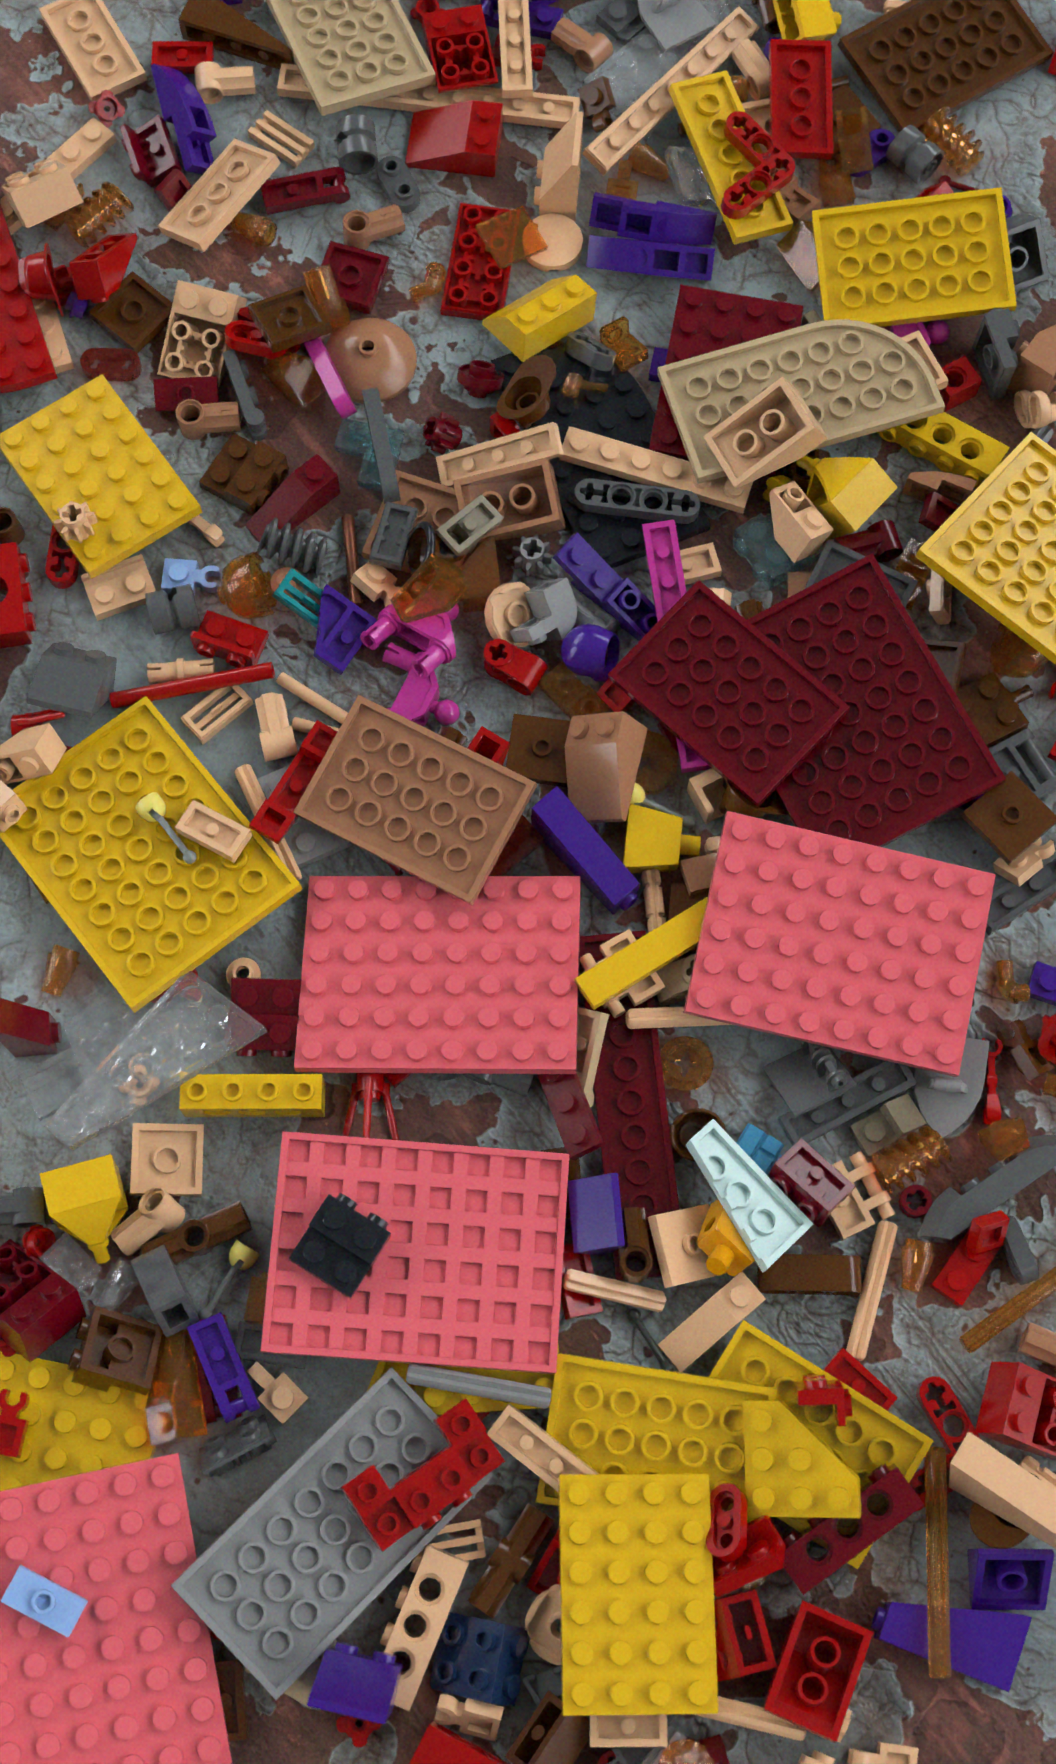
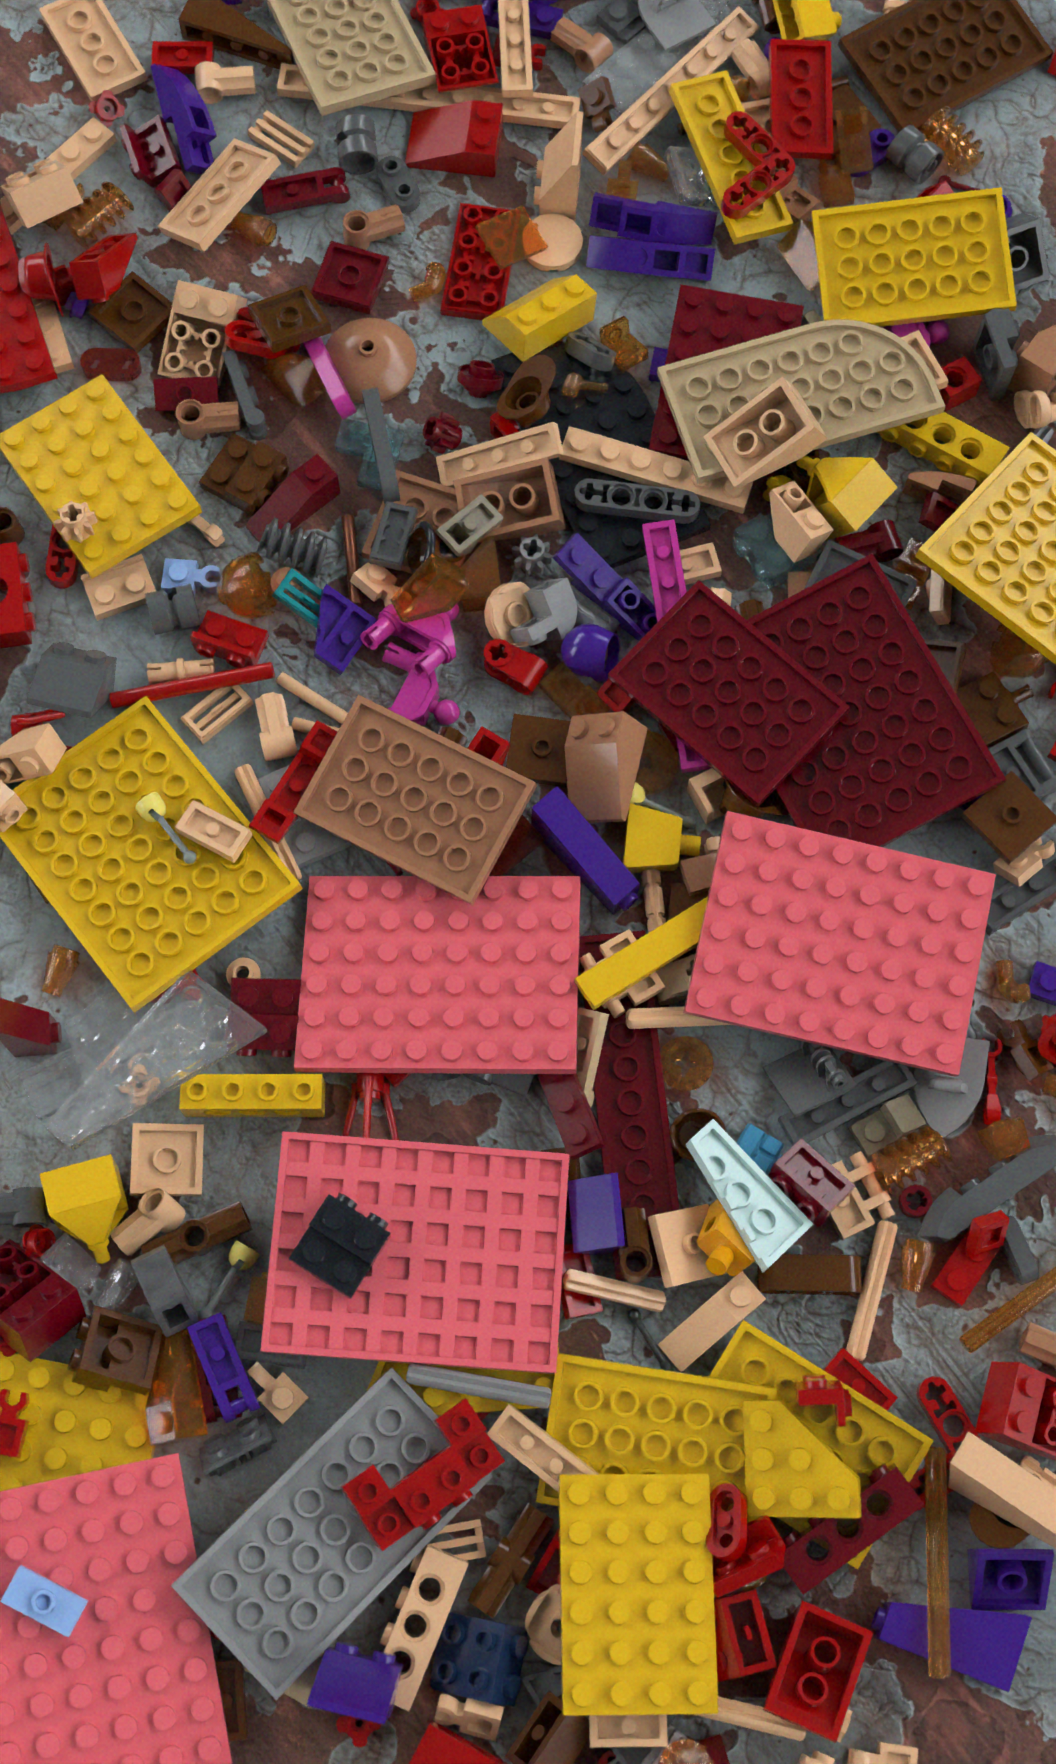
clear orange piece [302,264,350,330] -> none

